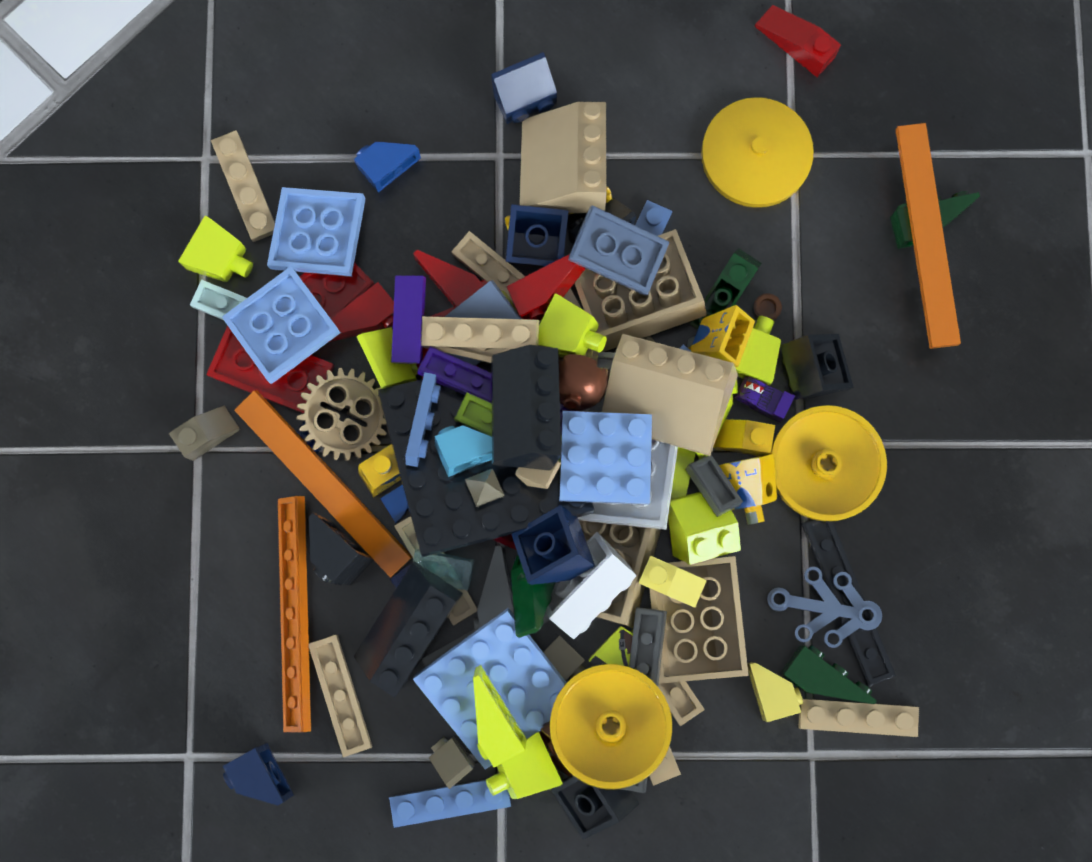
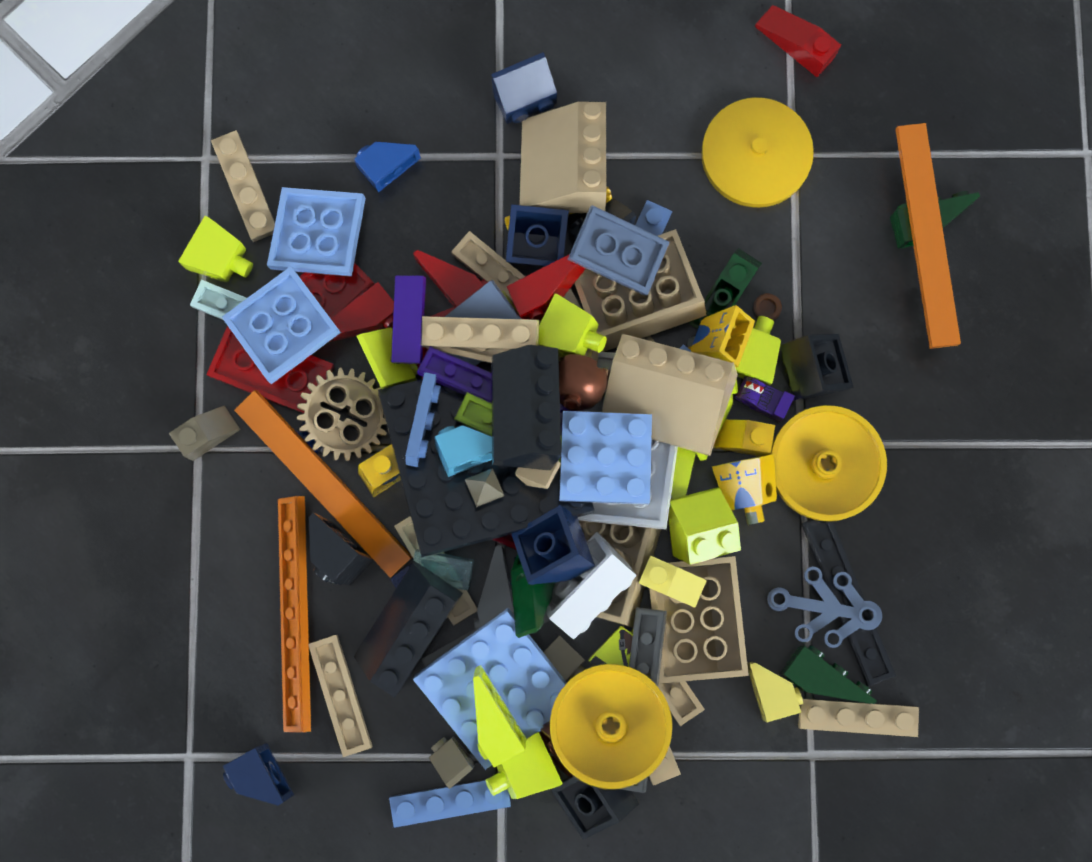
blue tile [380,485,408,523] -> none
dark grey tile [685,455,743,517] -> none

